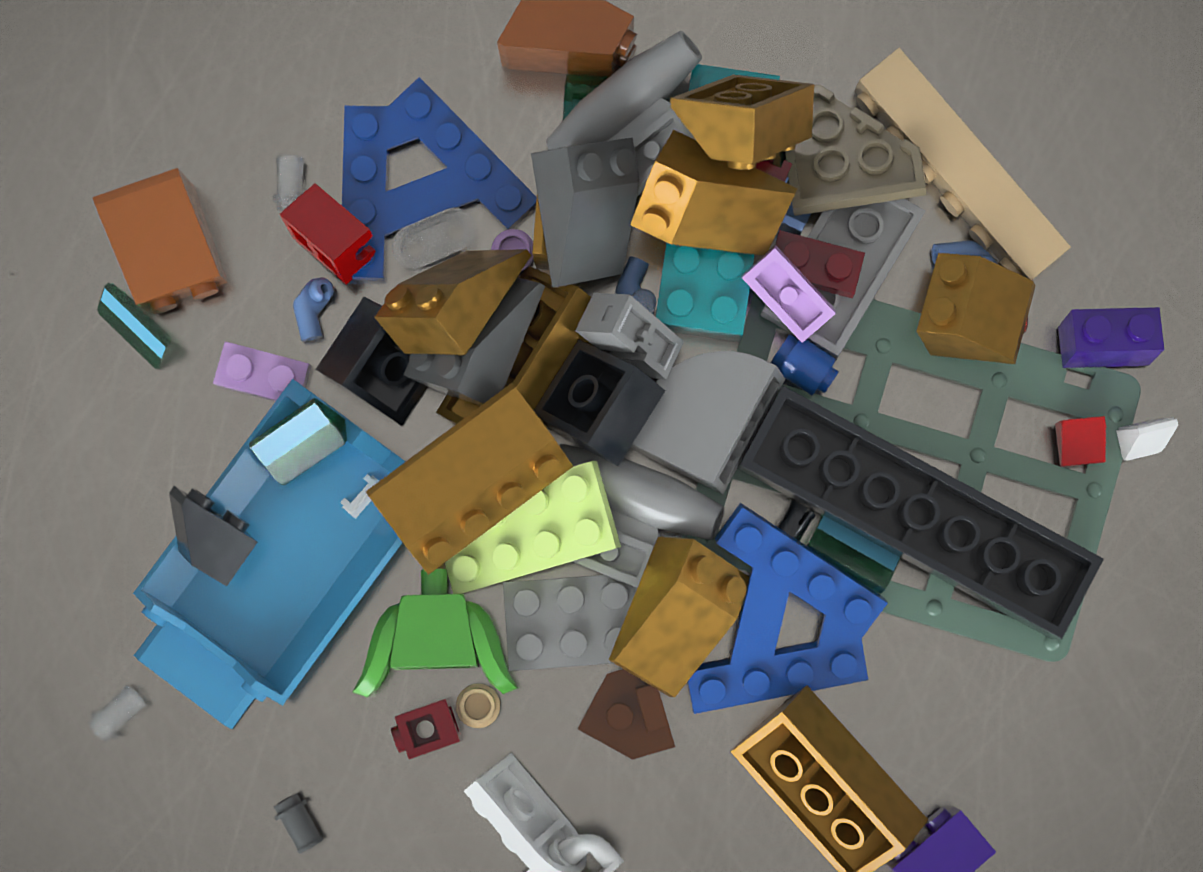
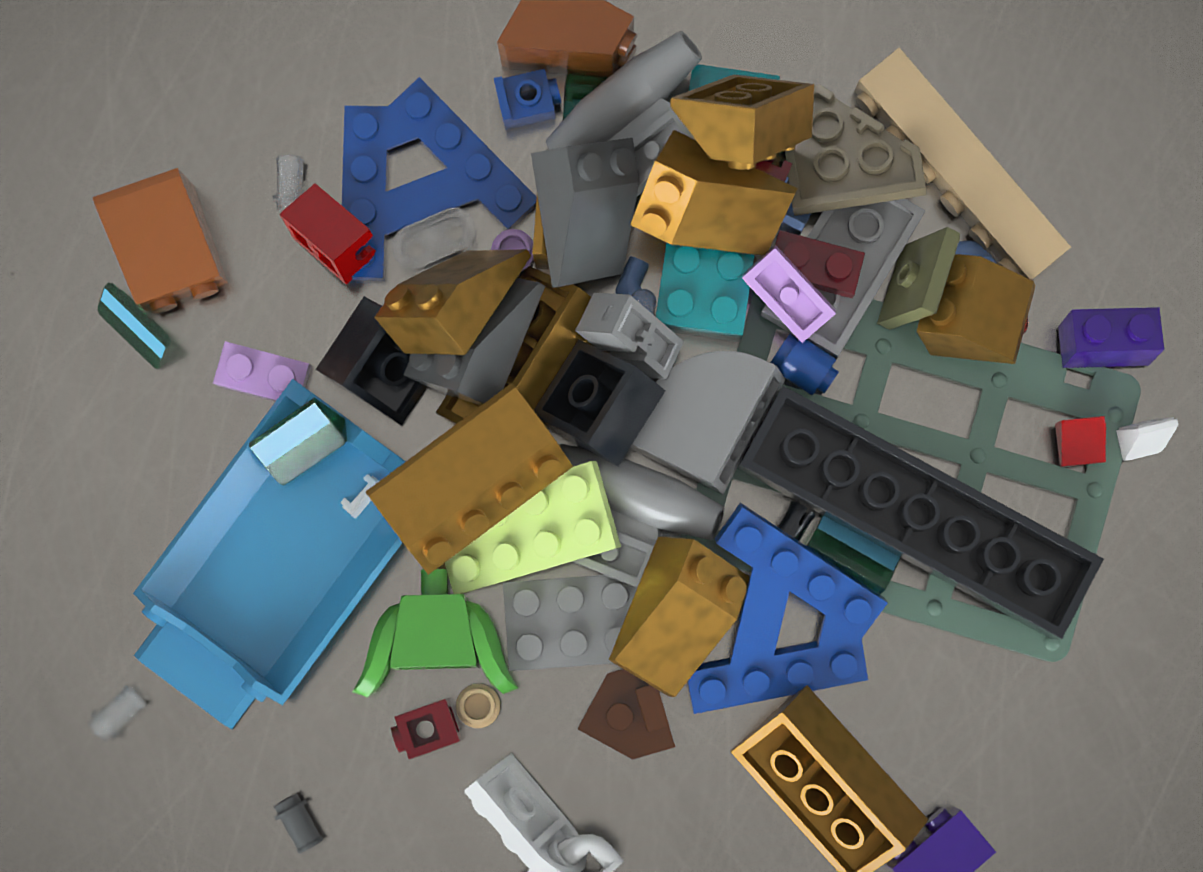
black slope [169,486,257,586] -> none
medium blue arm [293,277,334,342] -> none
none -> blue brick [493,69,562,130]
none -> olive plate [877,227,960,330]

